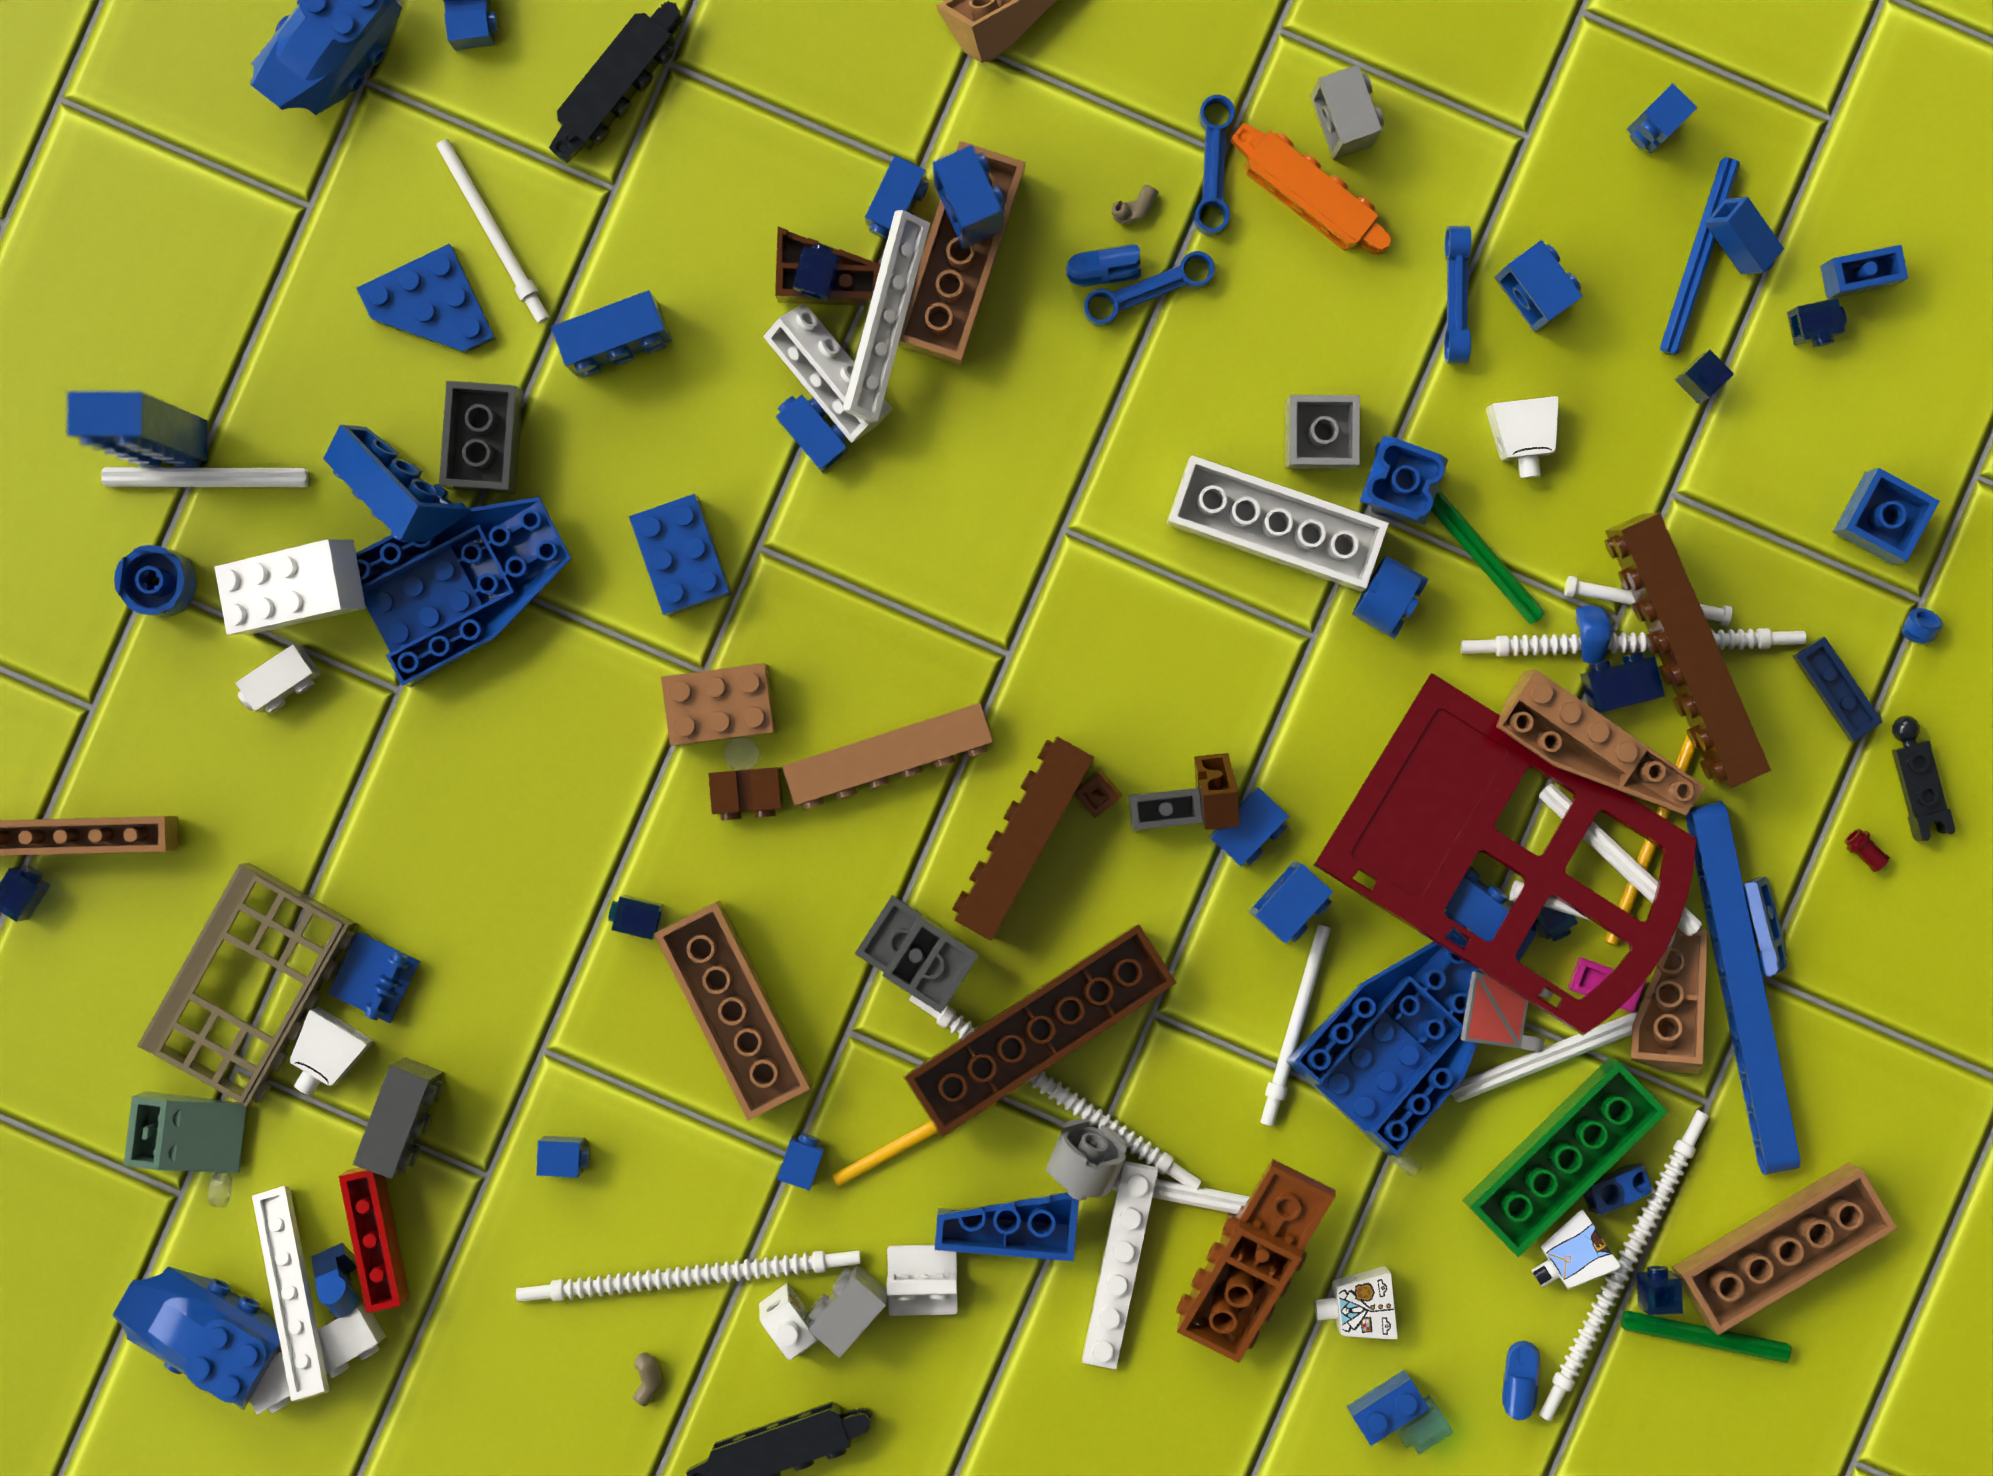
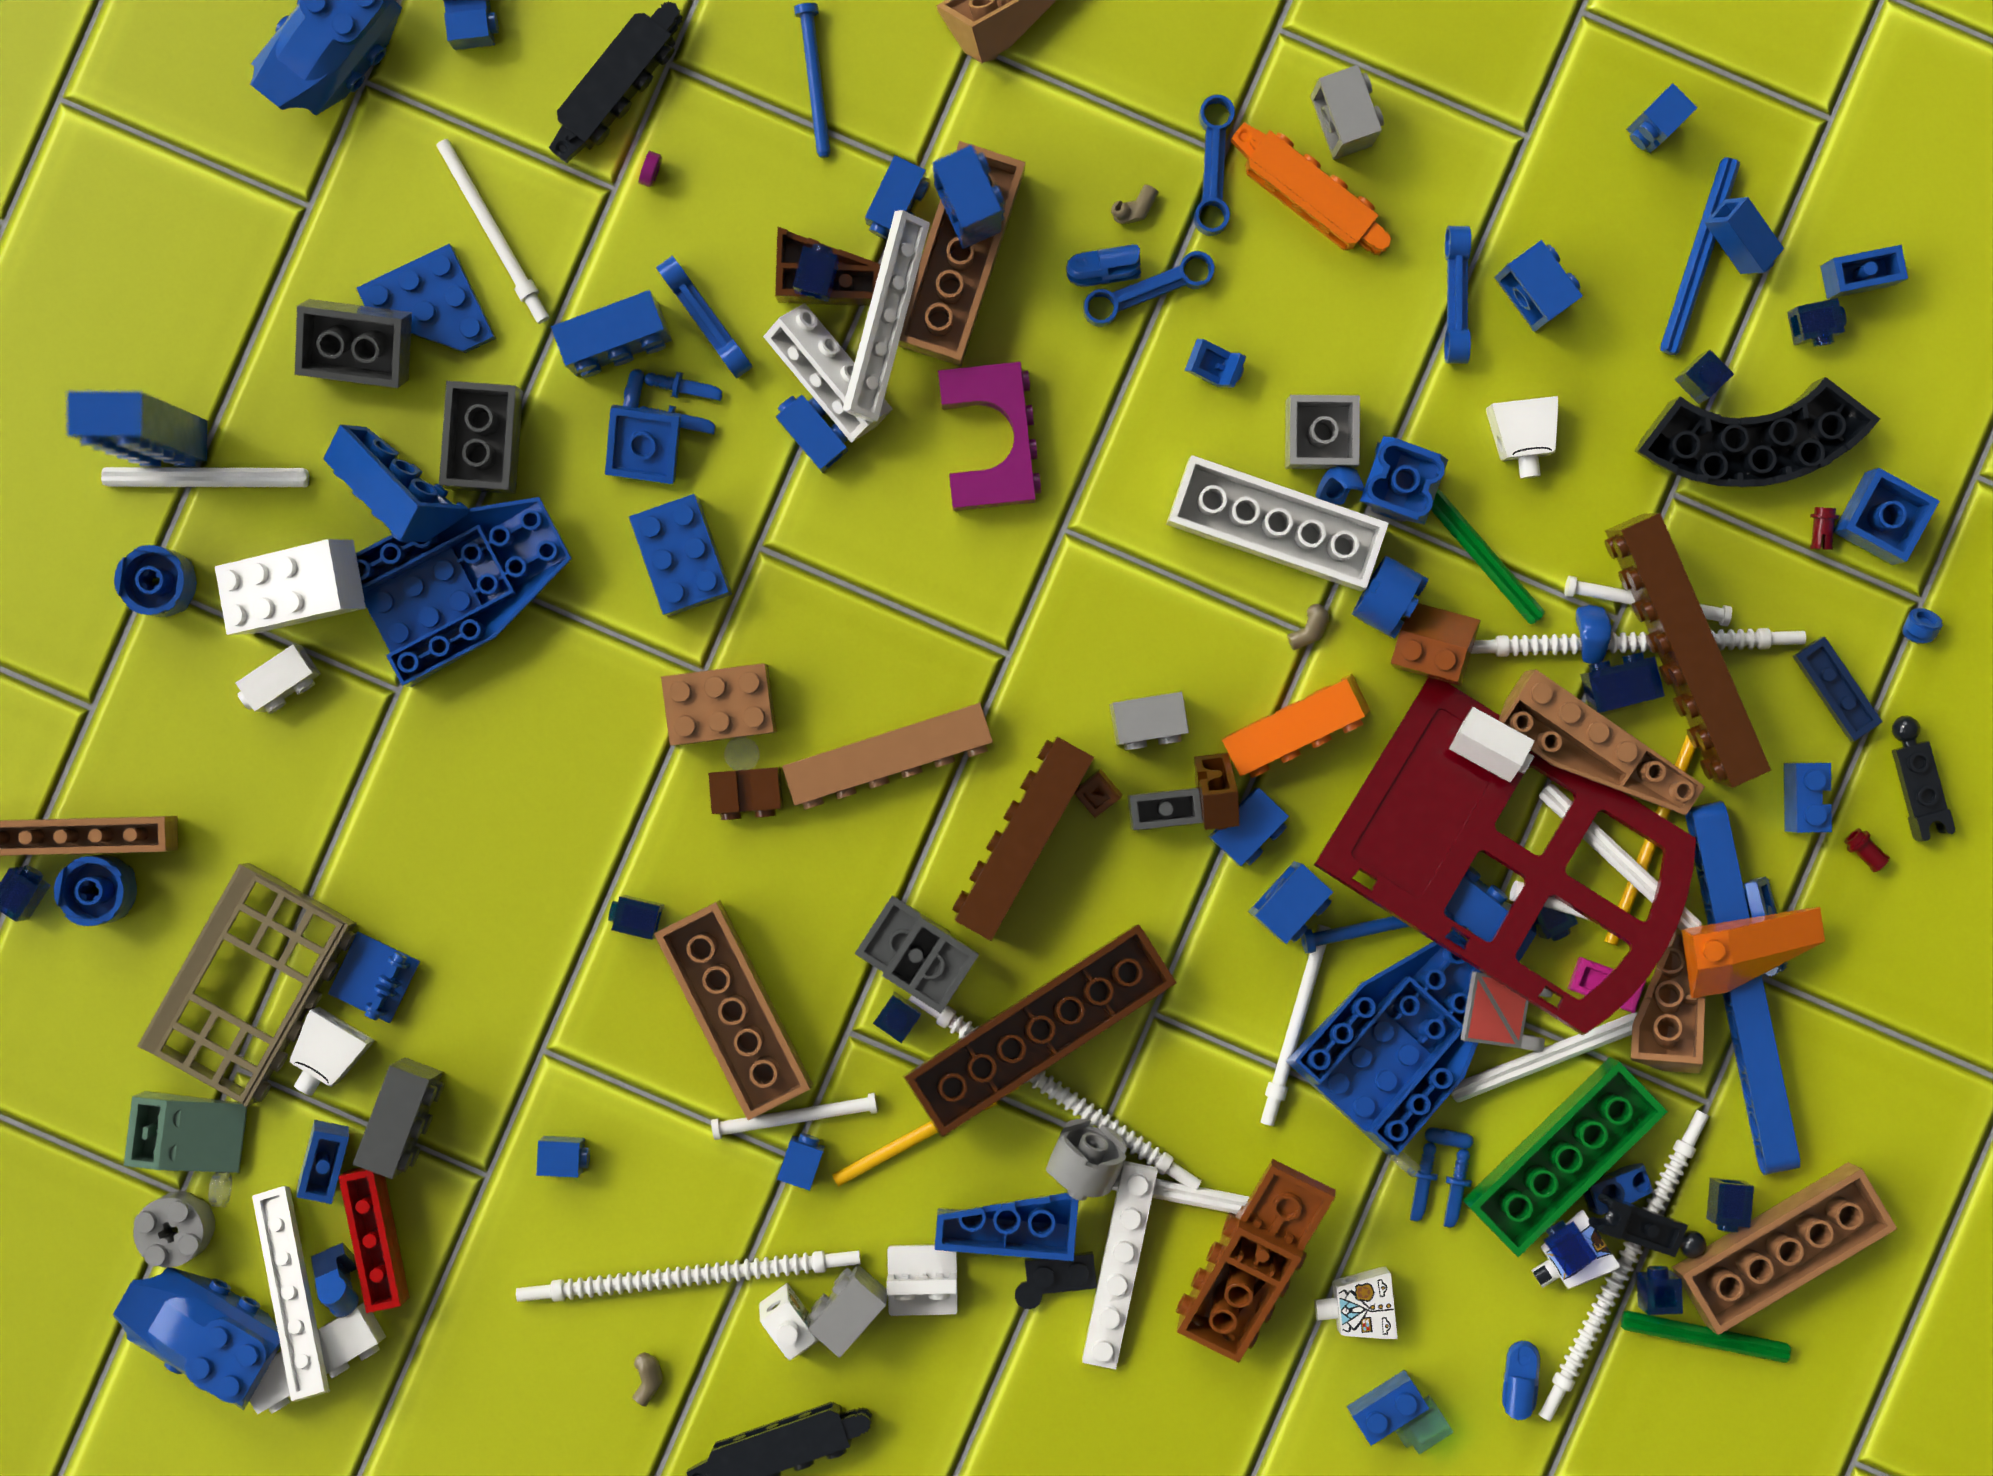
none -> blue brick [54,855,137,926]
none -> light grey brick [133,1191,215,1268]
none -> dark grey brick [295,299,412,388]
none -> blue brick [297,1120,349,1204]
none -> blue plate [605,404,682,484]
none -> blue piece [623,369,722,435]
none -> magenta tile [638,150,662,187]
none -> blue piece [656,255,753,379]
none -> white bar [711,1093,878,1140]
none -> blue bar [794,3,830,158]
none -> clear blue brick [873,992,922,1043]
none -> magenta arch [938,362,1041,511]
none -> black hinge [1015,1251,1097,1309]
none -> light grey brick [1109,692,1189,750]
none -> blue bracket [1184,339,1246,388]
none -> orange wedge [1222,674,1370,778]
none -> dark tan arm [1287,604,1329,651]
none -> blue bar [1301,909,1446,954]
none -> blue hair [1315,466,1364,505]
none -> dark orange slope [1391,603,1481,686]
none -> blue piece [1410,1127,1474,1228]
none -> white brick [1449,707,1535,782]
none -> clear blue brick [1544,1220,1598,1278]
none -> black plate [1588,1193,1706,1258]
none -> black brick [1635,377,1880,487]
none -> orange wedge [1681,907,1825,998]
none -> clear blue brick [1706,1178,1754,1232]
none -> blue brick [1784,763,1832,833]
none -> dark red pin [1810,507,1839,550]

